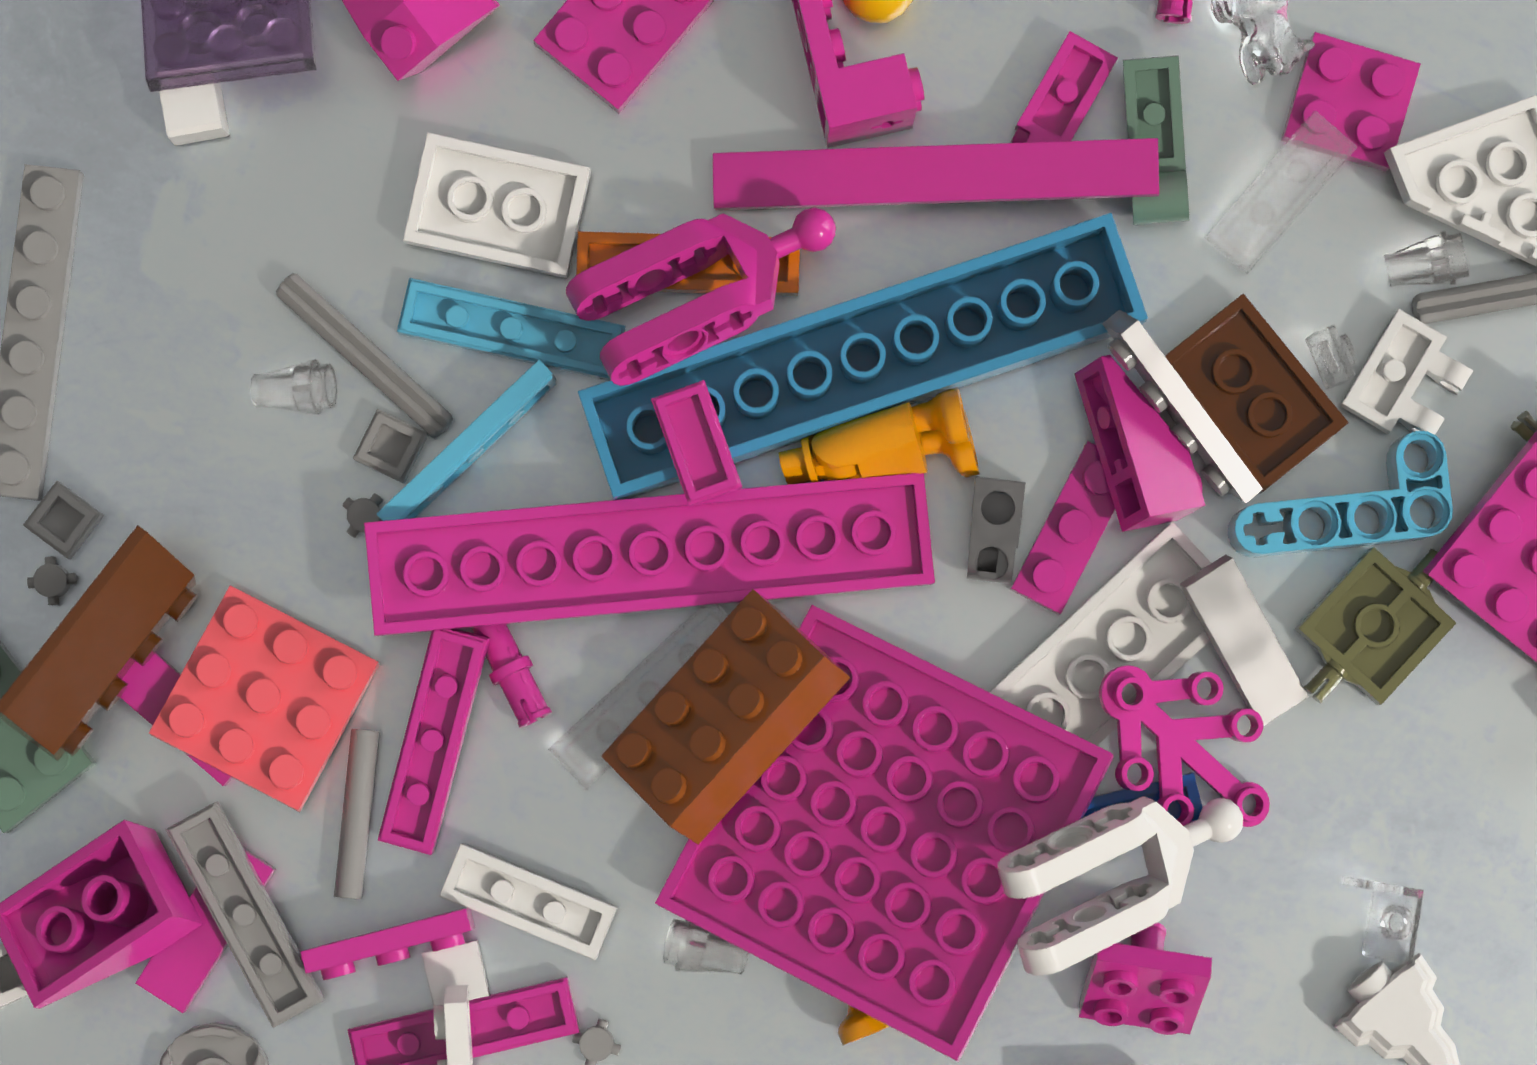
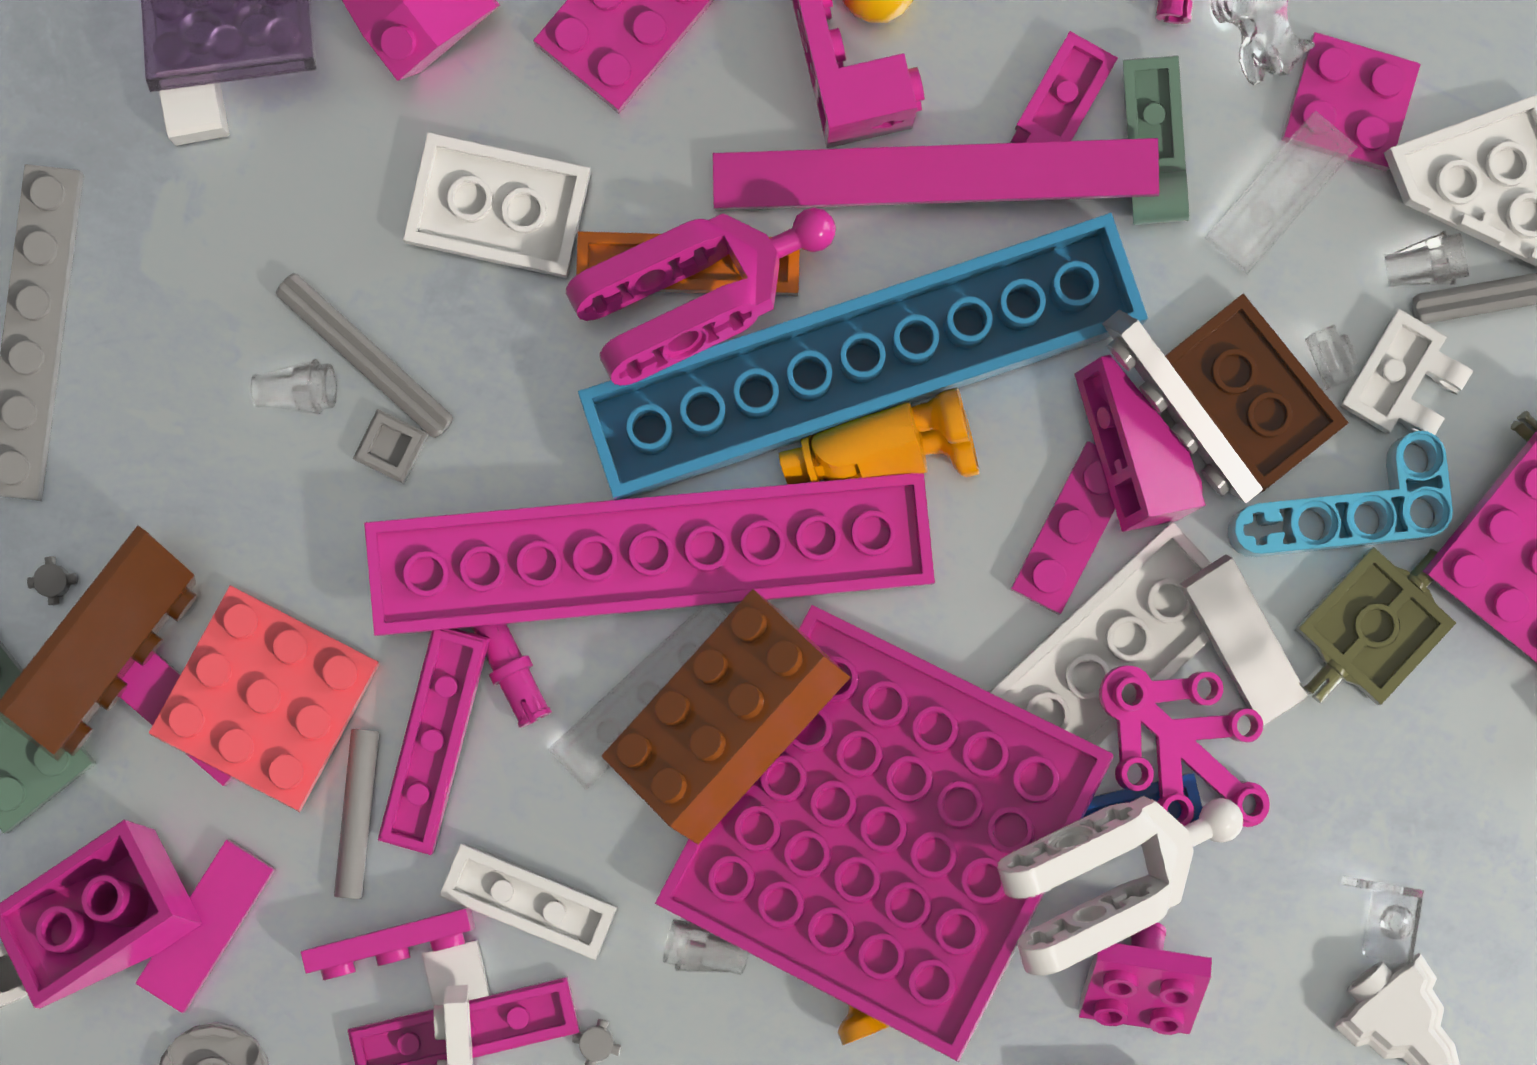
light grey tile [23,481,104,559] -> none
light grey tile [165,802,325,1028] -> none
light grey piece [342,493,383,538] -> none
medium azure tile [376,359,557,521] -> none
medium azure tile [397,278,626,381] -> none
dark pink tile [651,380,742,507] -> none
flat silver leg [967,476,1026,584] -> none

